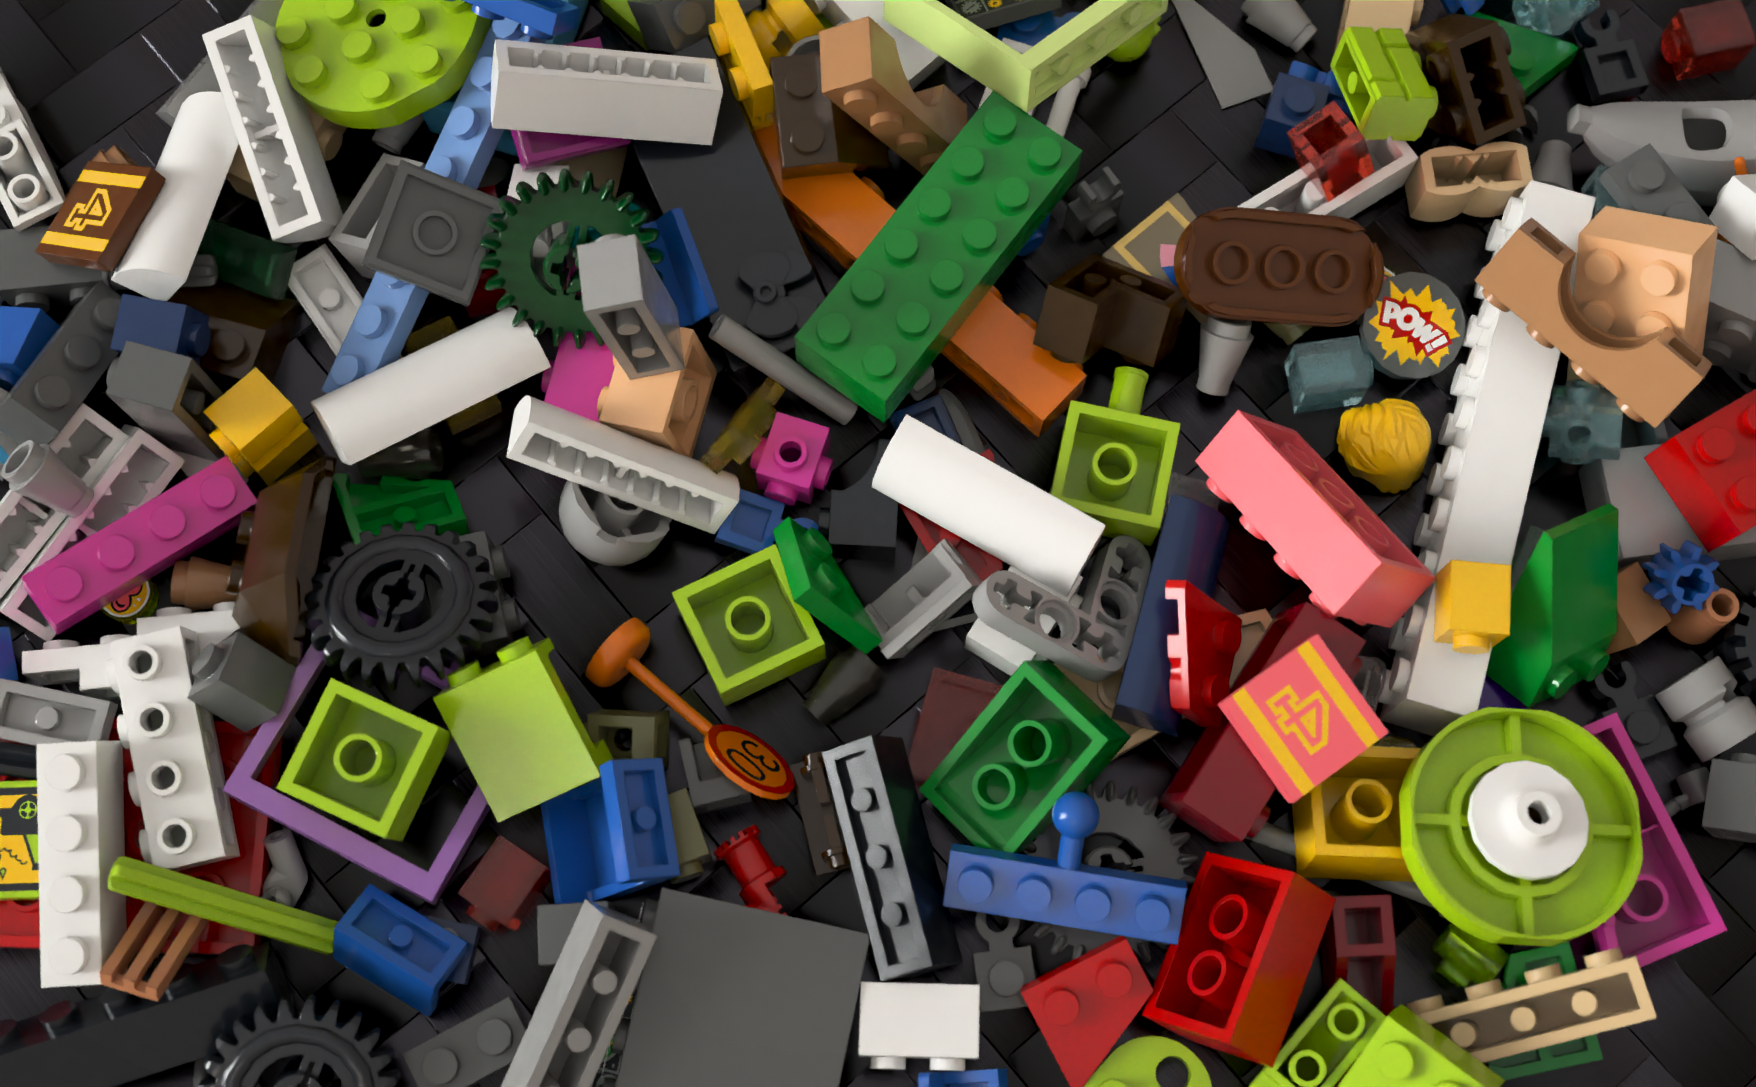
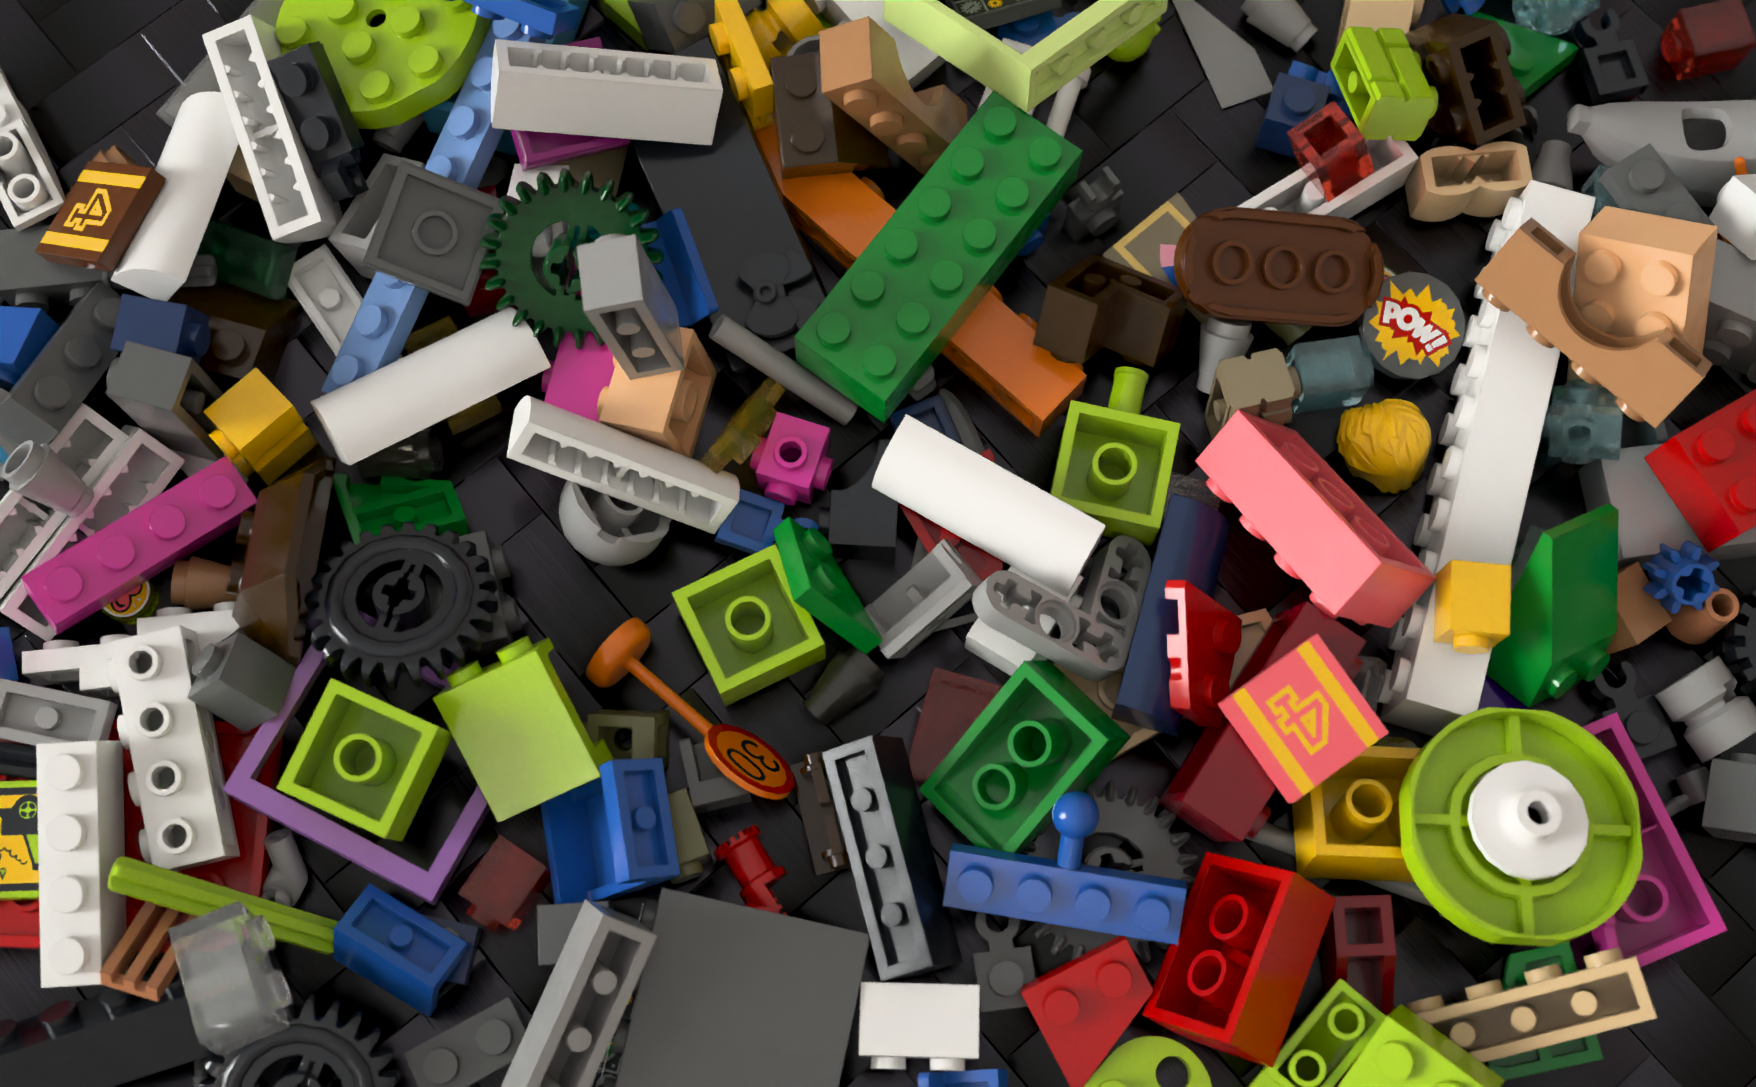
clear neon green gear [1433,922,1508,988] -> none
none -> clear brick [168,901,292,1056]
none -> black hinge [267,41,369,202]
none -> dark tan brick [1204,348,1301,440]

